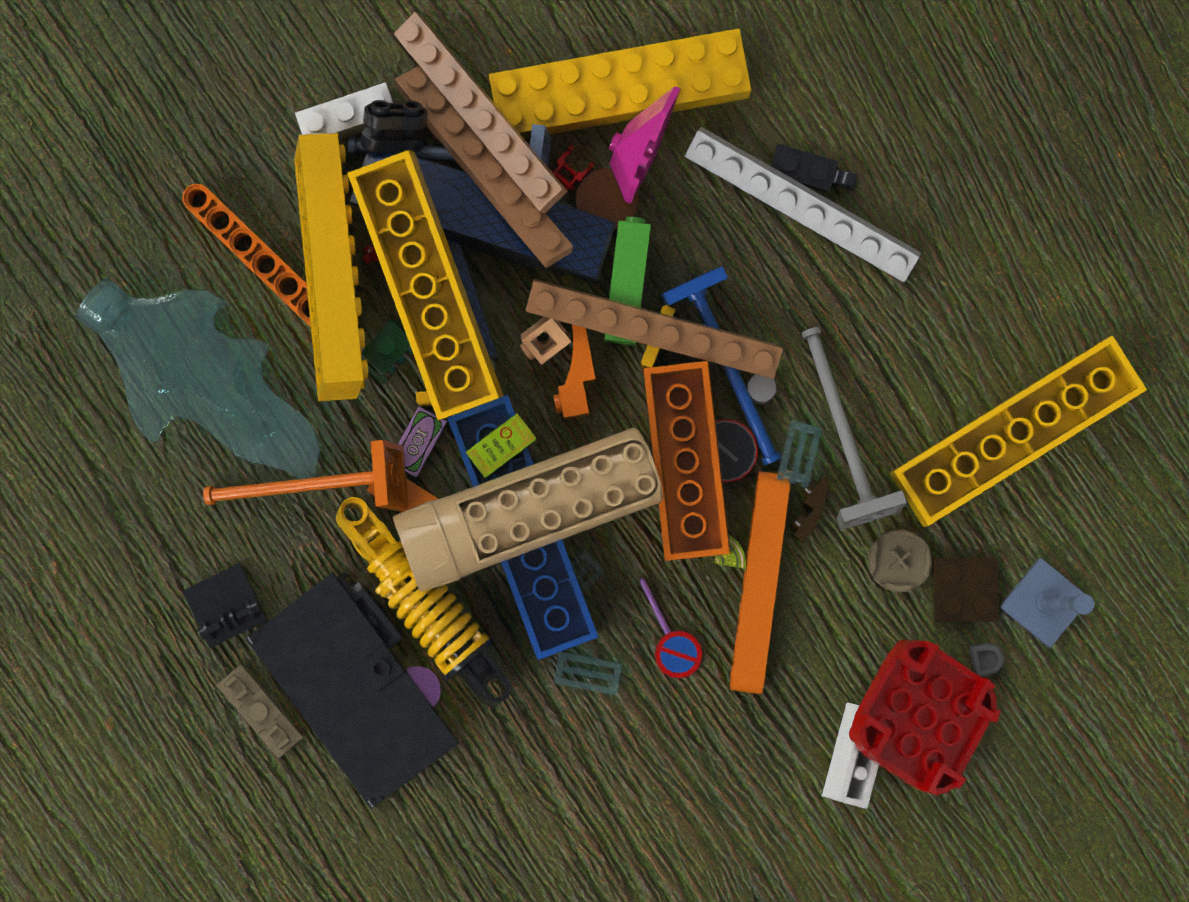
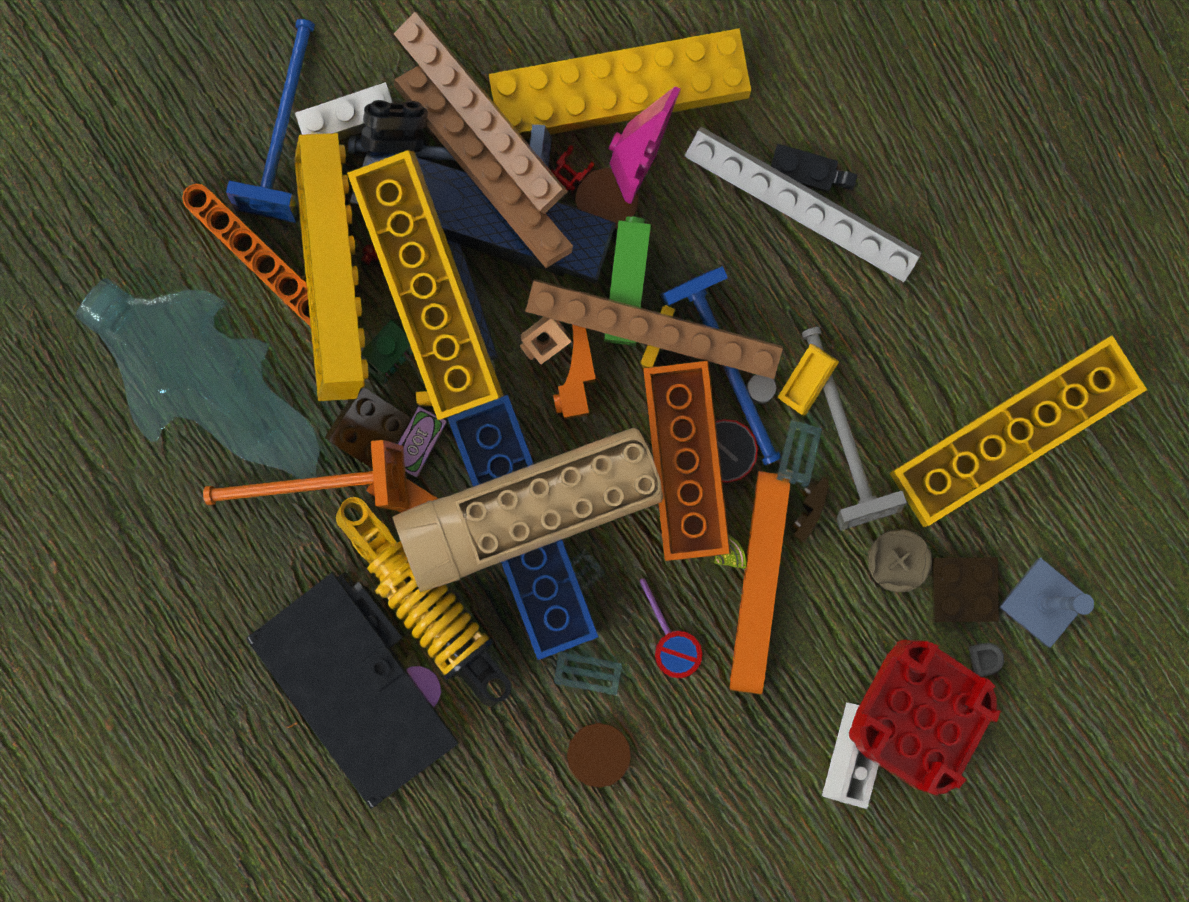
black hinge [182,563,267,648] -> none
dark tan plate [216,664,304,759] -> none
lime tile [466,413,537,479] -> none
none -> blue tile [226,19,315,223]
none -> dark brown plate [325,387,412,469]
none -> reddish brown tile [567,722,631,788]
none -> yellow tile [777,344,839,415]

